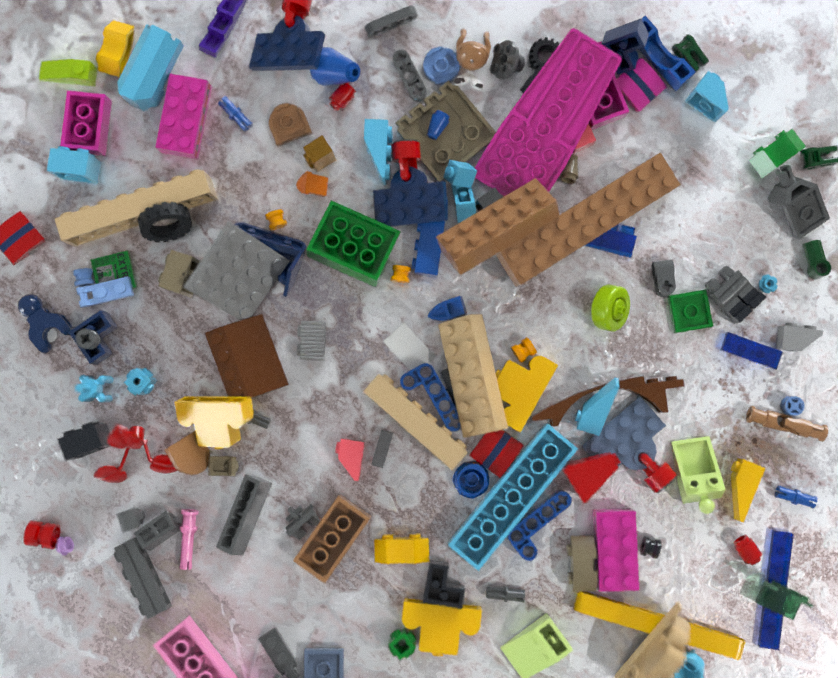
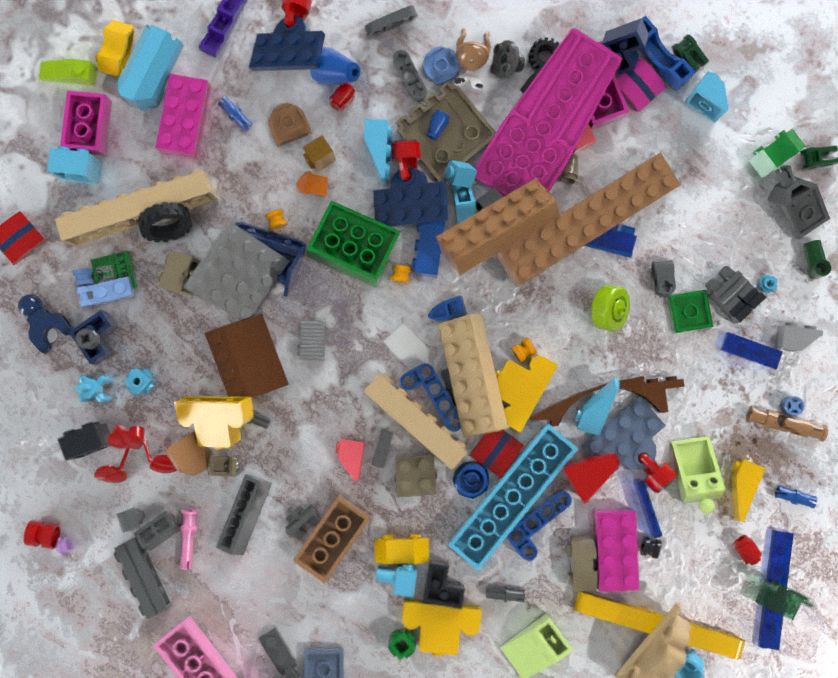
none -> medium azure brick [375,563,417,597]
none -> dark tan brick [394,455,437,497]
none -> clear blue tile [633,479,662,538]

